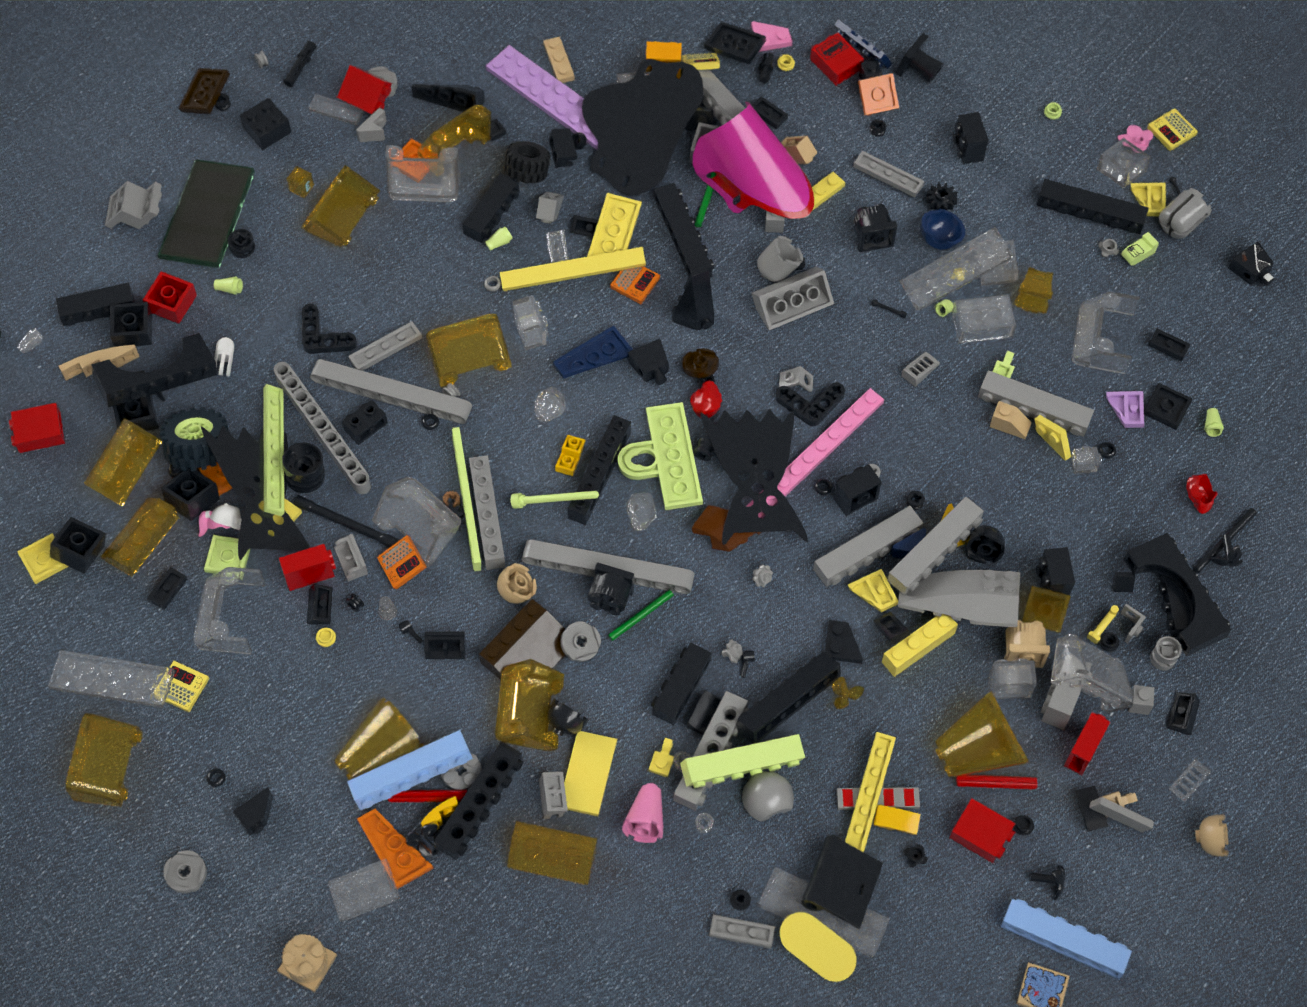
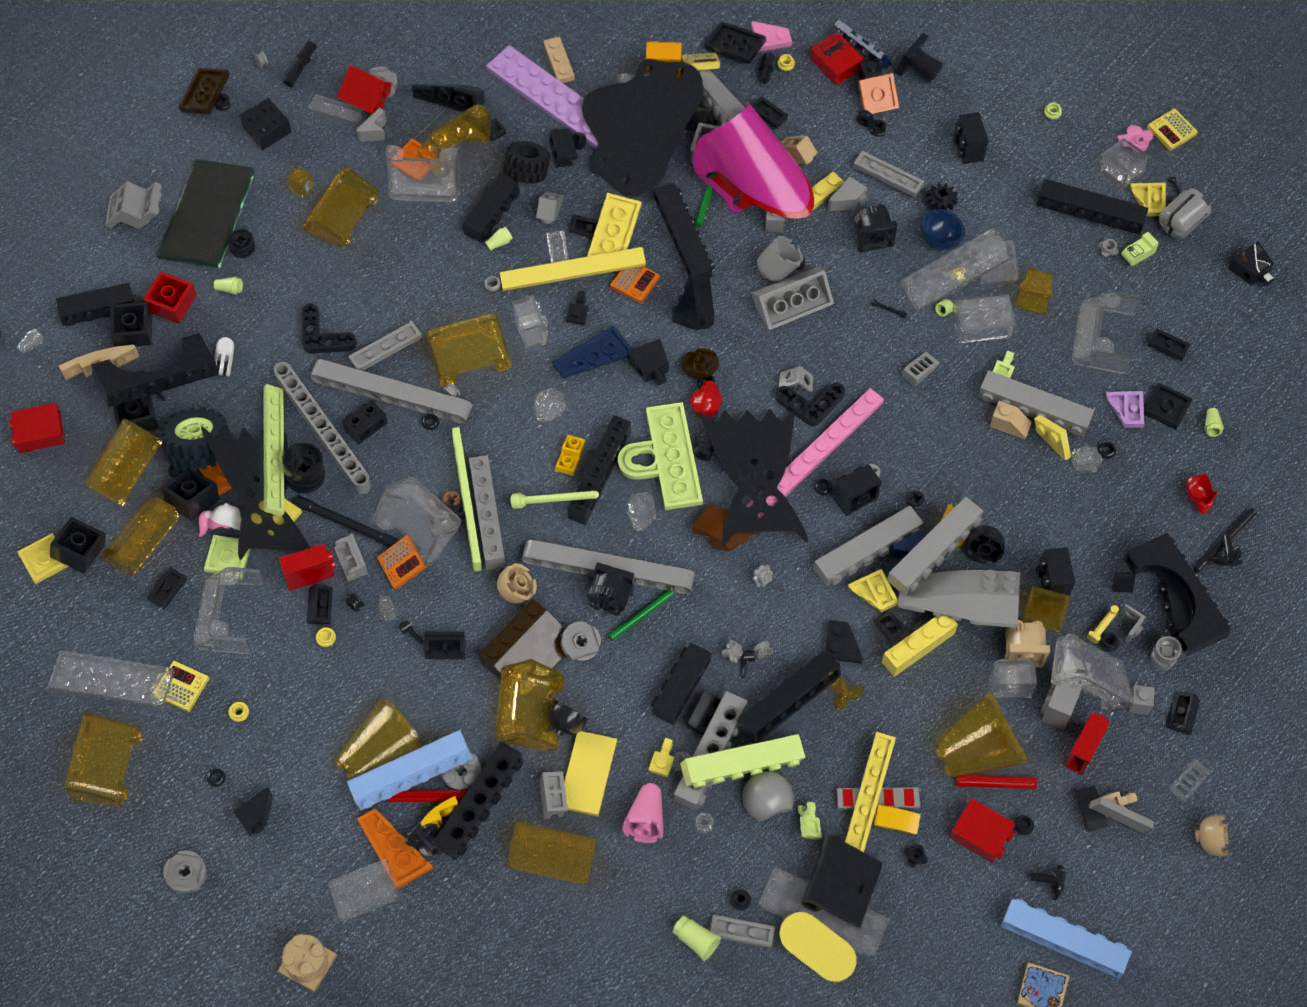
none -> light yellow plate [229,702,249,722]
none -> black plate [566,290,589,326]
none -> yellowish green plant [673,916,721,961]
none -> light grey bush [753,641,773,659]
none -> yellowish green plate [798,802,822,840]
none -> light grey slope [827,177,867,212]
none -> black bush [856,110,874,127]

